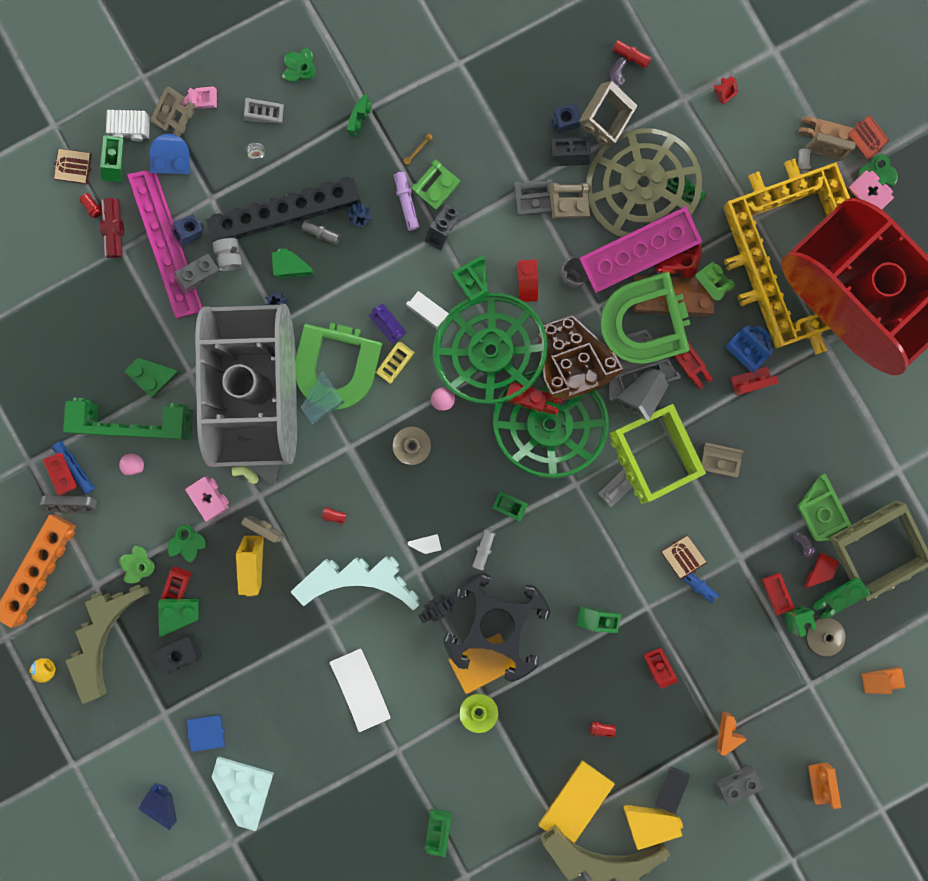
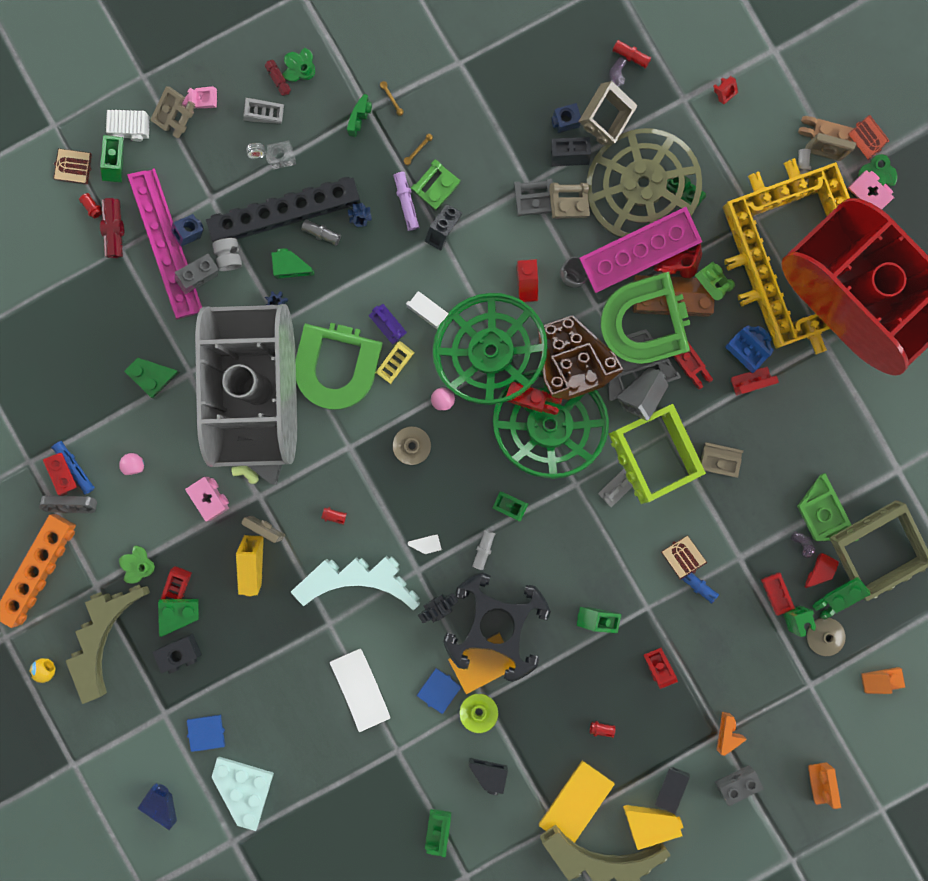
green plate [63,398,193,440] -> none
blue slope [150,134,190,174] -> none
green plate [168,525,206,563] -> none
clear light blue wing [301,372,344,424] -> none
green wing [452,255,488,304] -> none
none -> dark red axle [265,60,291,96]
none -> clear brick [265,140,296,169]
none -> pearl gold hinge [380,81,404,116]
none -> blue piece [417,668,462,714]
none -> black slope [469,758,508,795]

